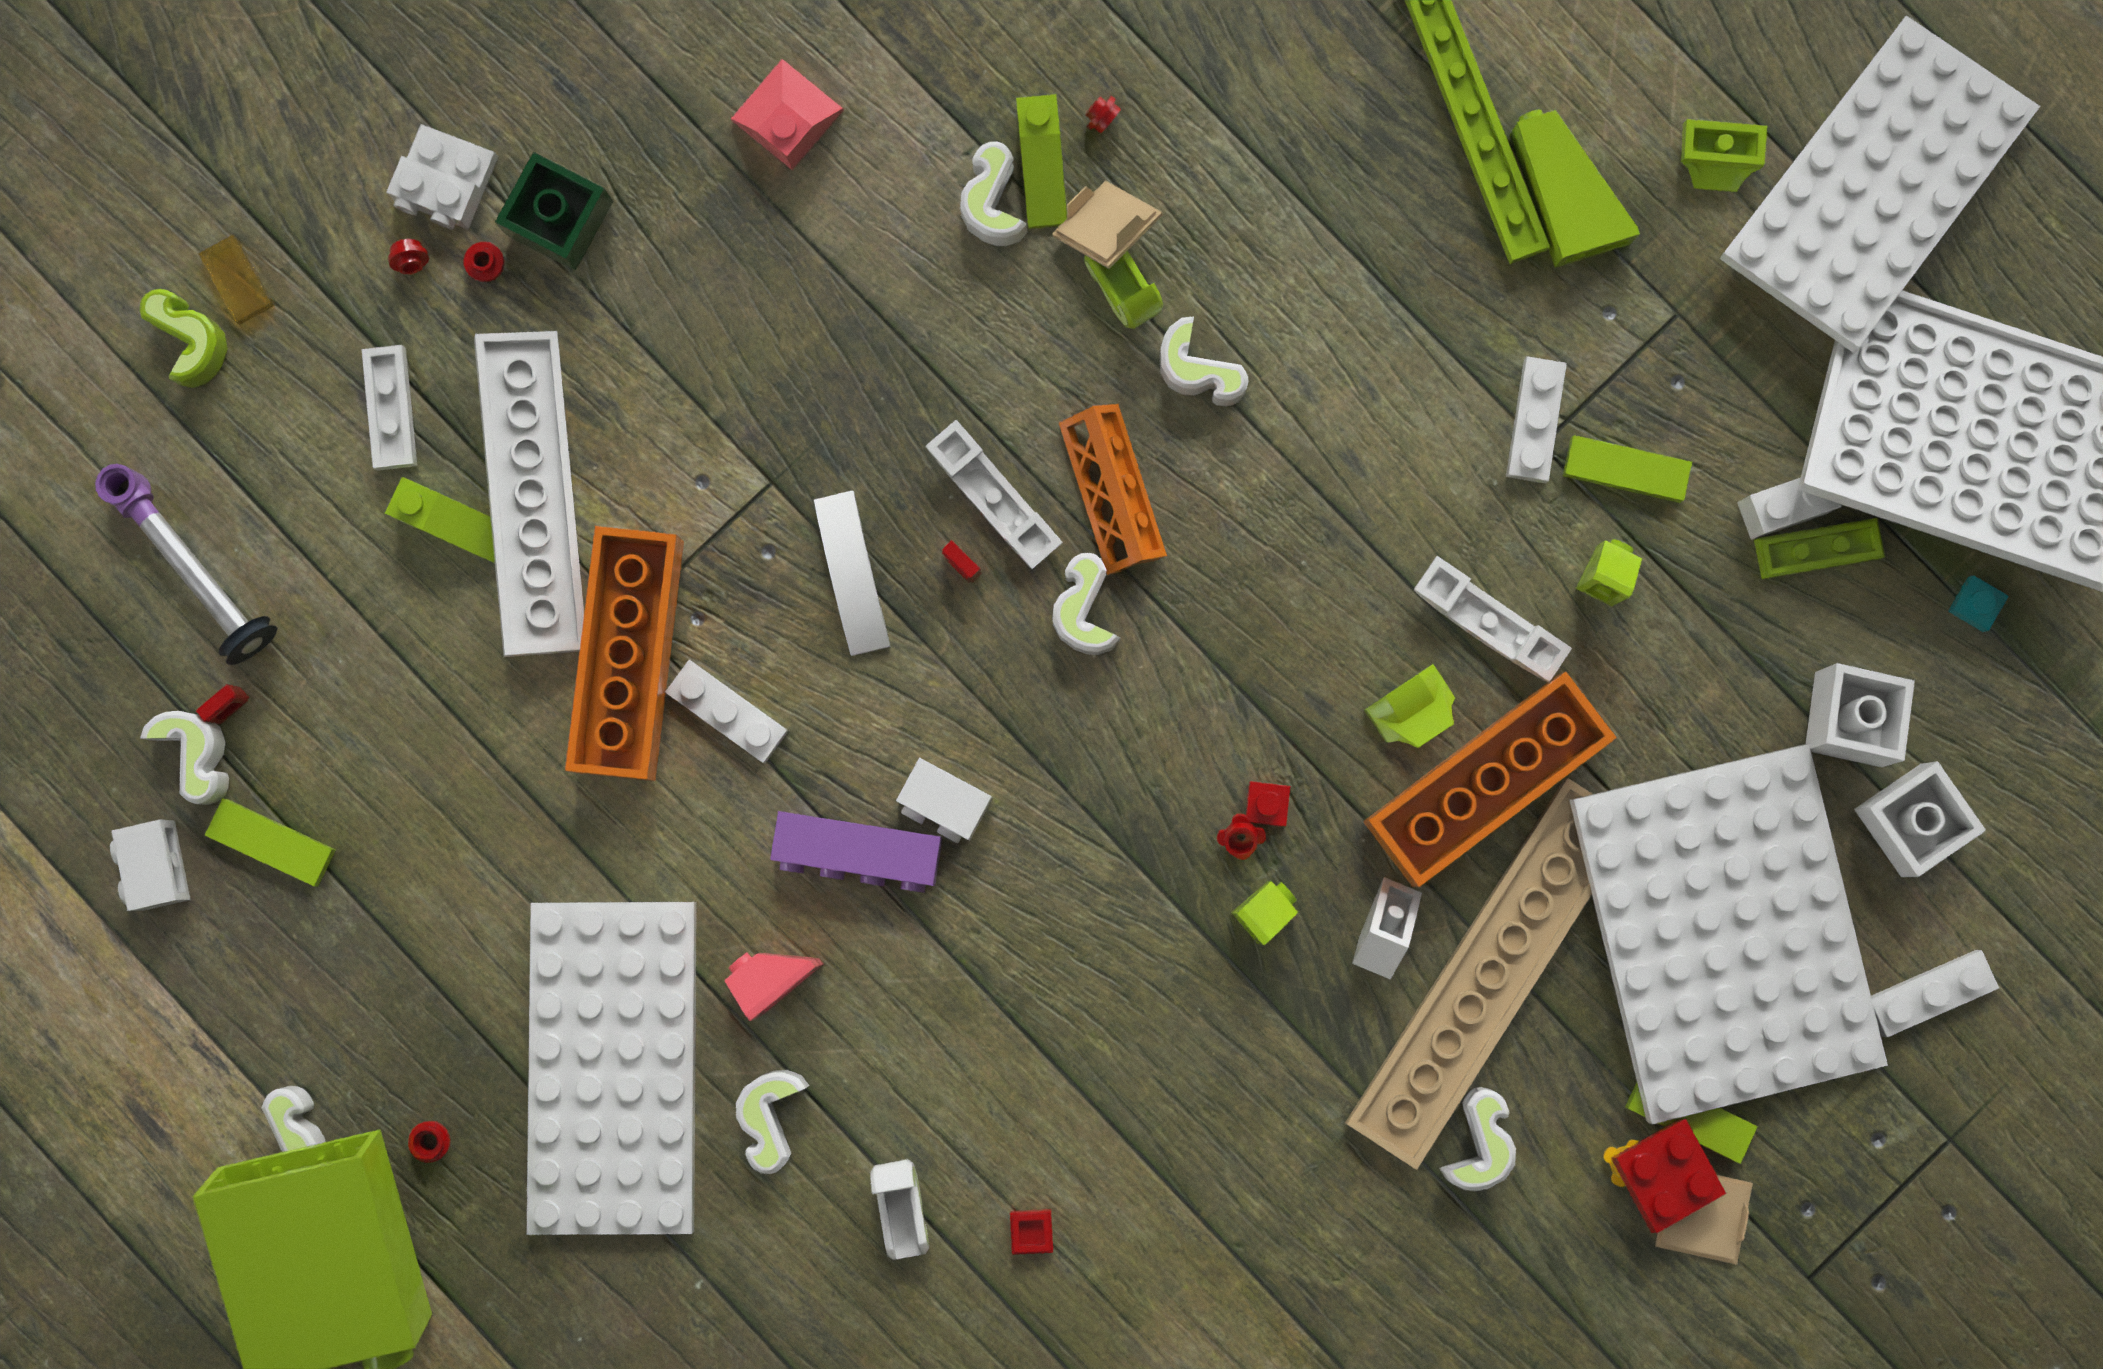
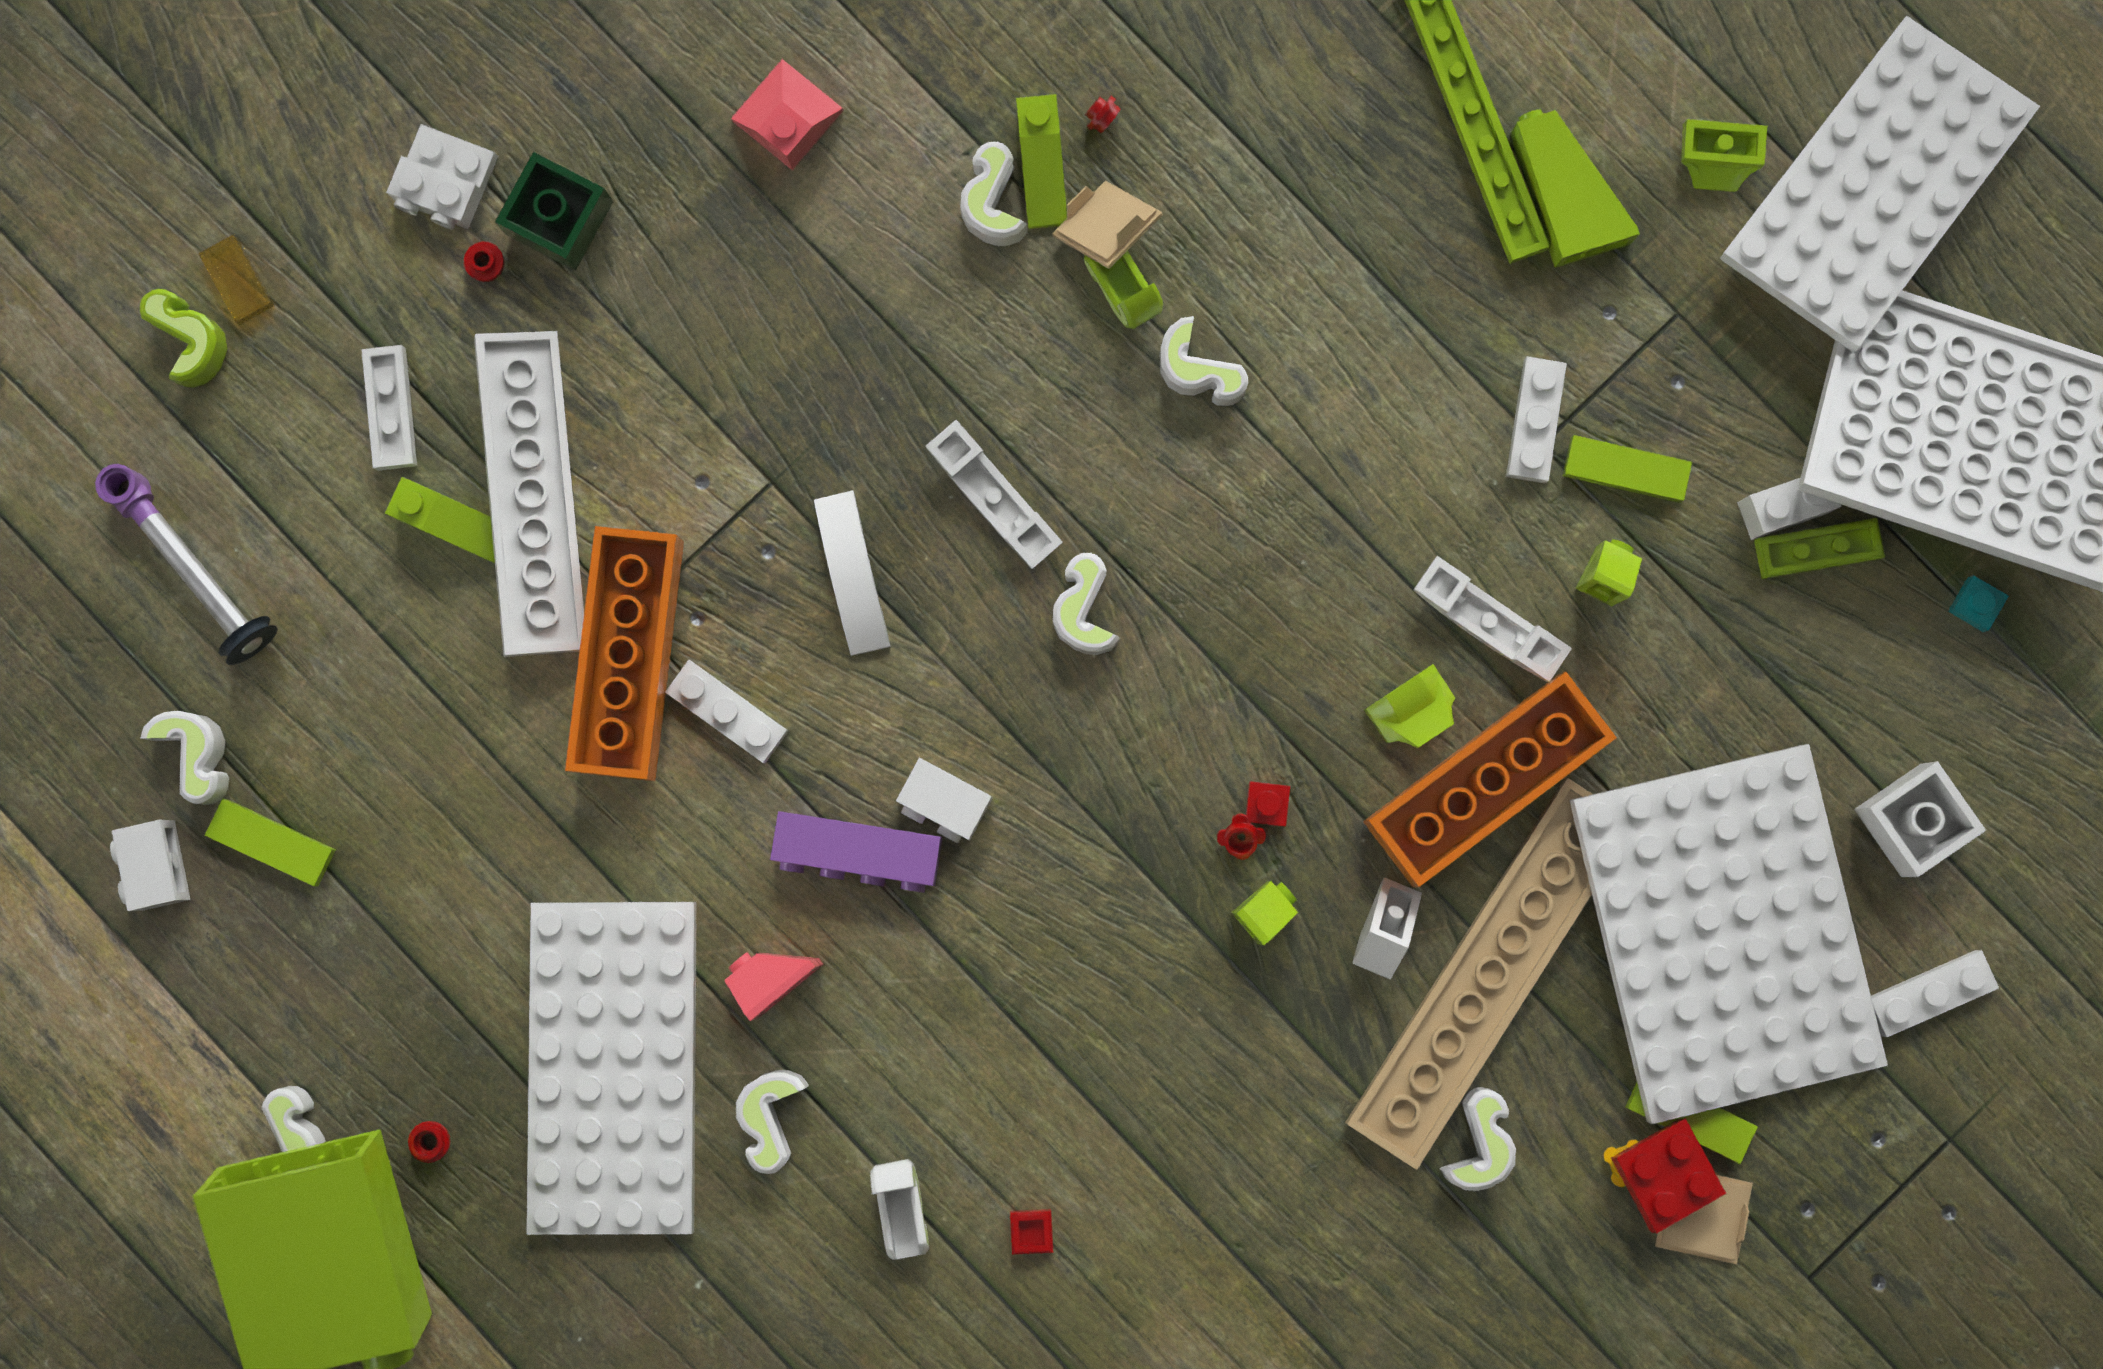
red tile [196,684,249,724] -> none
red plate [388,239,429,275] -> none
red tile [942,540,982,583] -> none
orange fence [1059,404,1167,575] -> none
white brick [1806,663,1915,767] -> none

